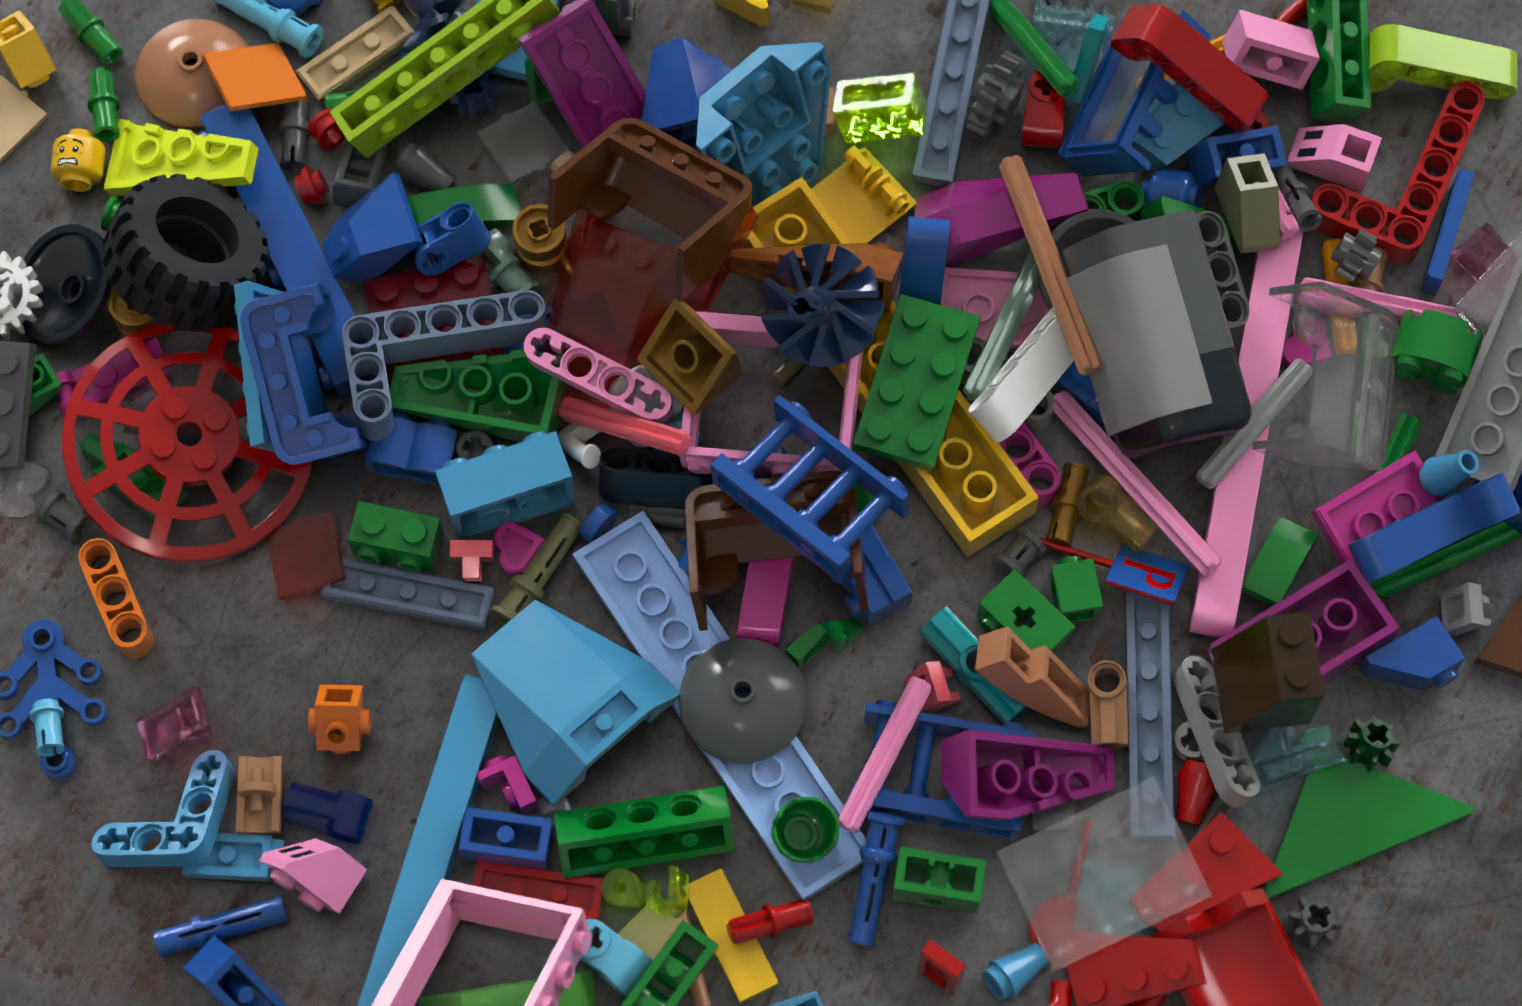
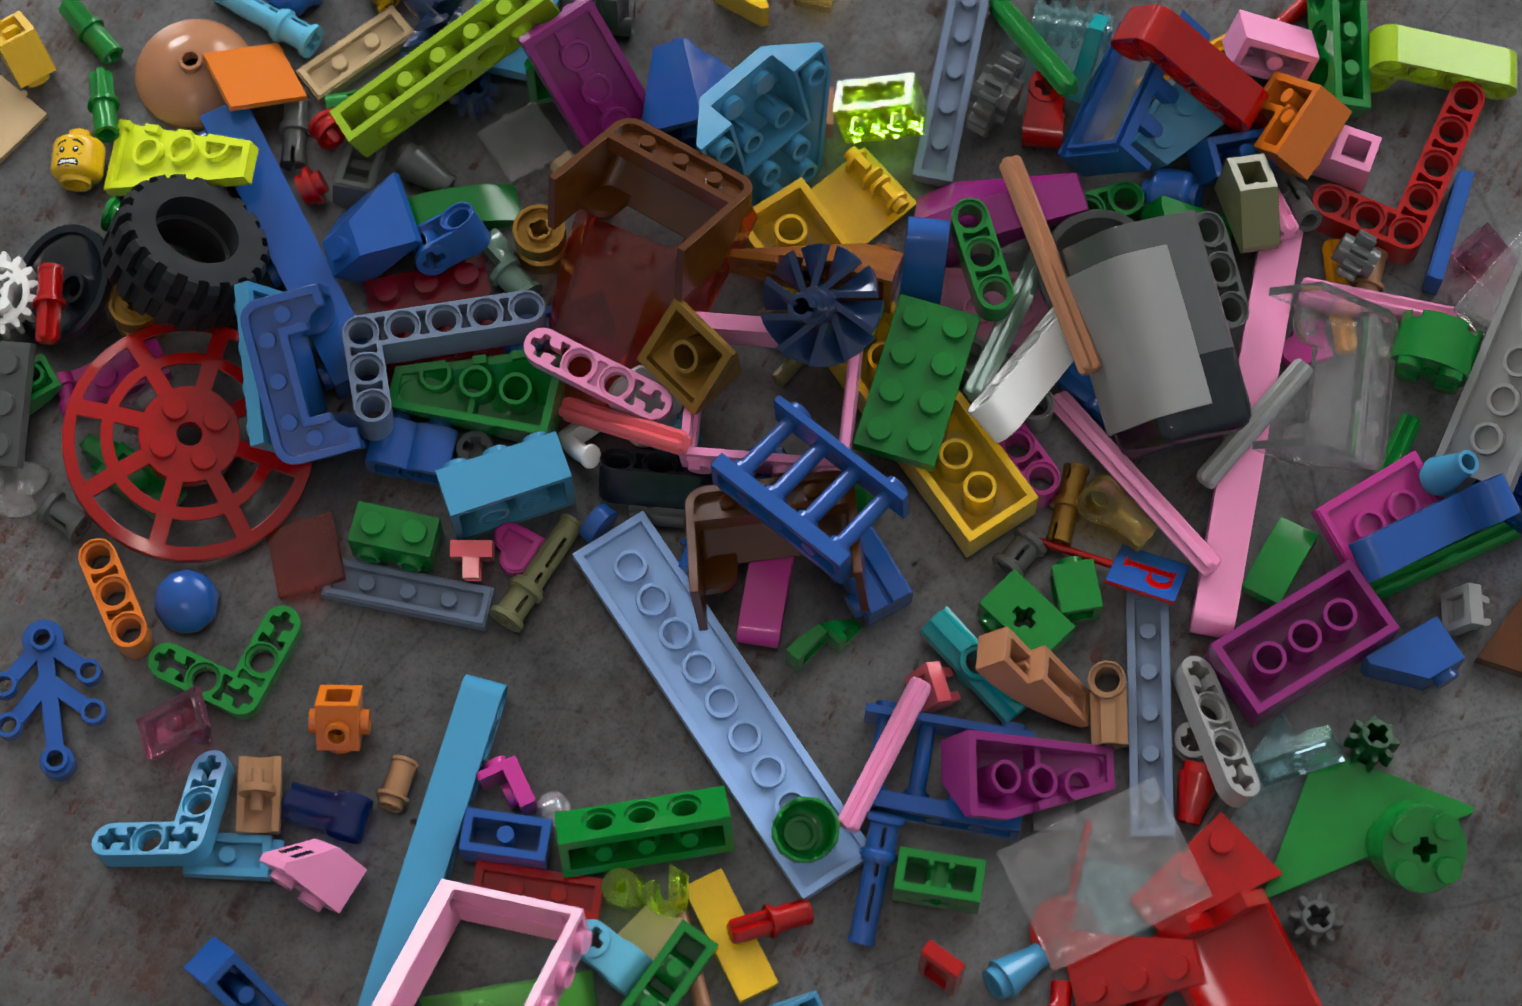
medium azure pin [29,699,64,757] -> none
blue pin [153,895,288,958] -> none
dark azure wedge [471,600,680,807] -> none
dark grey dish [679,638,807,764] -> none
dark brown slope [1211,611,1324,734] -> none
none -> red axle [33,263,66,346]
none -> green beam [148,605,303,720]
none -> blue hair [154,569,220,634]
none -> medium nougat pin [376,755,419,813]
none -> green beam [950,198,1014,322]
none -> orange brick [1254,71,1352,180]
none -> green brick [1367,800,1467,893]

